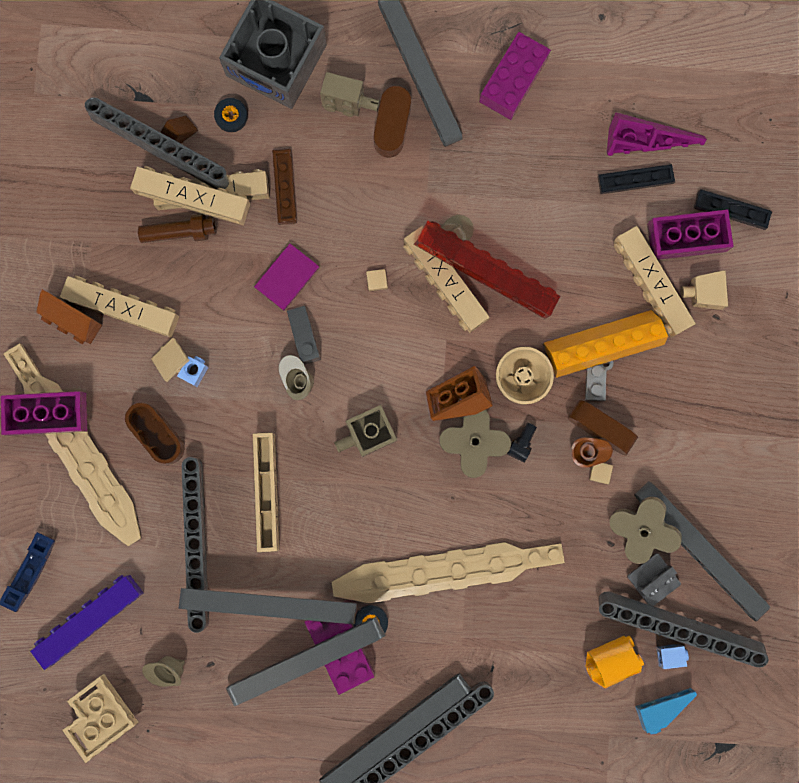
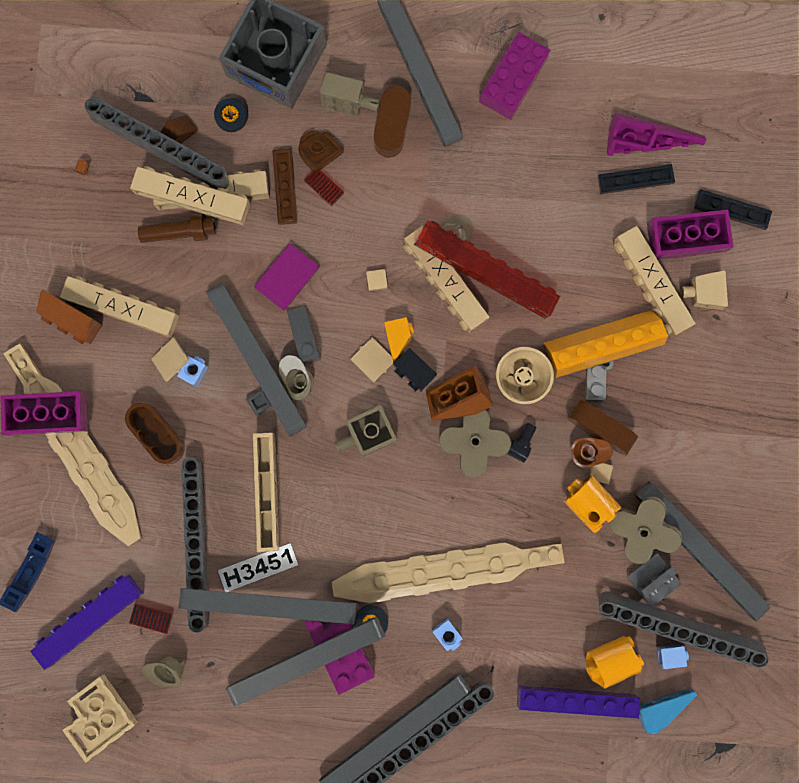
none -> dark orange piece [74,159,90,175]
none -> tile [129,604,173,634]
none -> dark grey beam [206,282,307,437]
none -> white sticker [218,543,298,592]
none -> dark grey tile [246,390,272,416]
none -> reddish brown tile [298,131,343,174]
none -> clear red tile [304,170,344,207]
none -> tan piece [350,337,393,383]
none -> light orange slope [384,317,414,363]
none -> black brick [393,348,437,392]
none -> light blue brick [432,618,462,651]
none -> dark purple brick [517,685,640,719]
none -> light orange cylinder [564,476,621,533]

